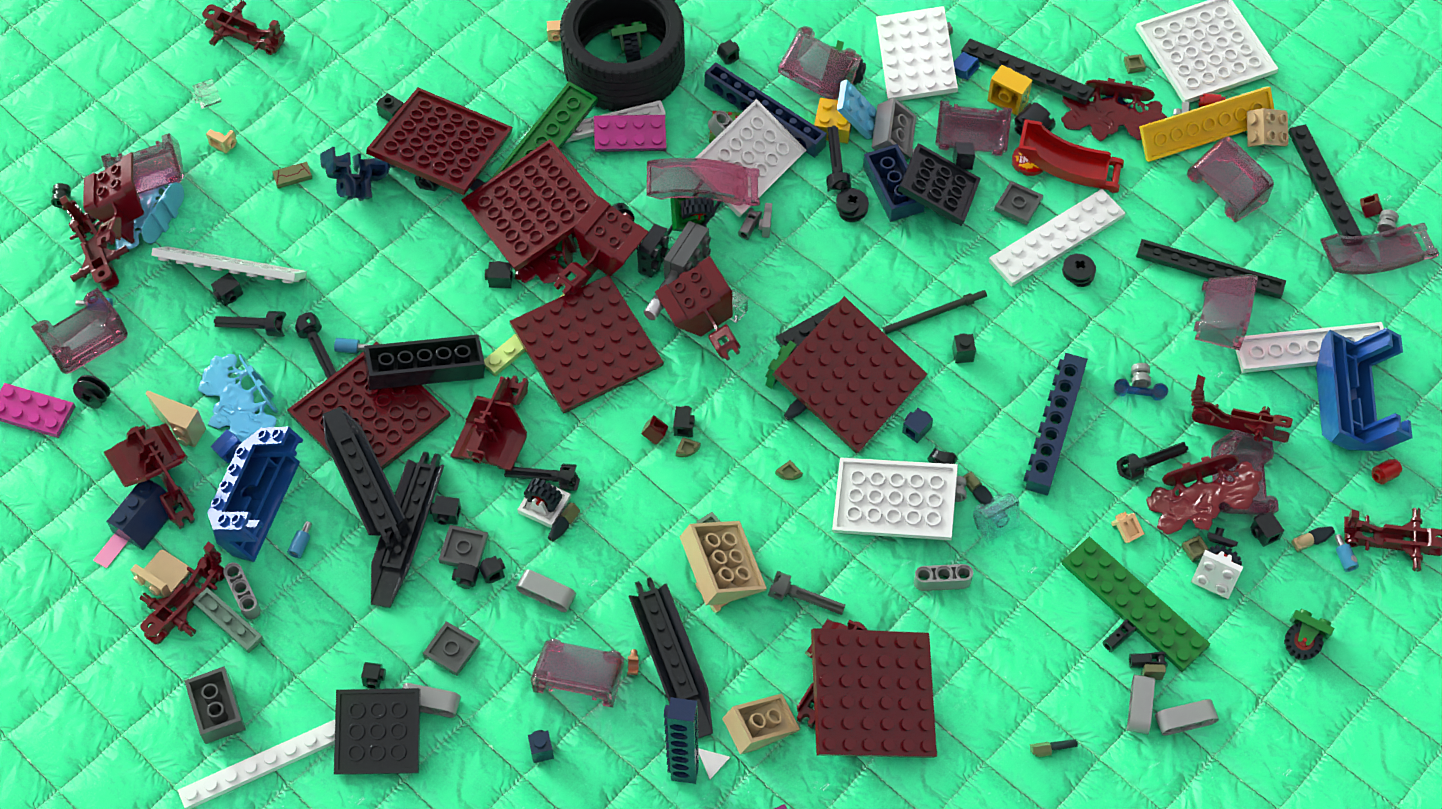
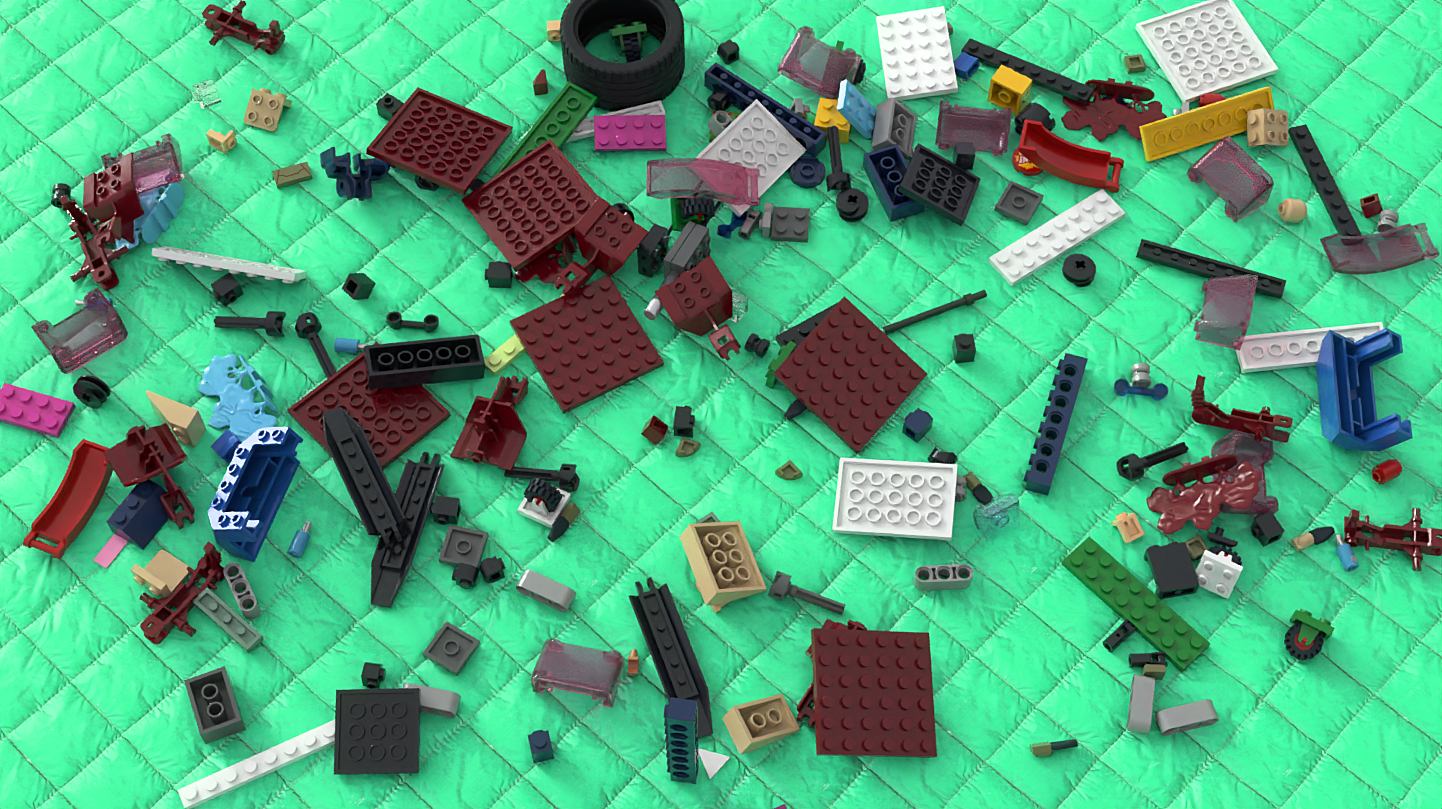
none -> red windscreen [23,439,113,560]
none -> tan bracket [244,88,292,132]
none -> brick [342,273,376,300]
none -> black bar [386,311,439,332]
none -> slope [533,69,548,95]
none -> black plate [707,88,731,111]
none -> clear blue bar [717,211,747,239]
none -> black wheel [745,333,770,358]
none -> dark grey plate [771,206,810,243]
none -> light grey tile [789,98,810,119]
none -> dark blue tile [790,156,826,188]
none -> black panel [1144,542,1199,599]
none -> tan head [1278,198,1307,223]

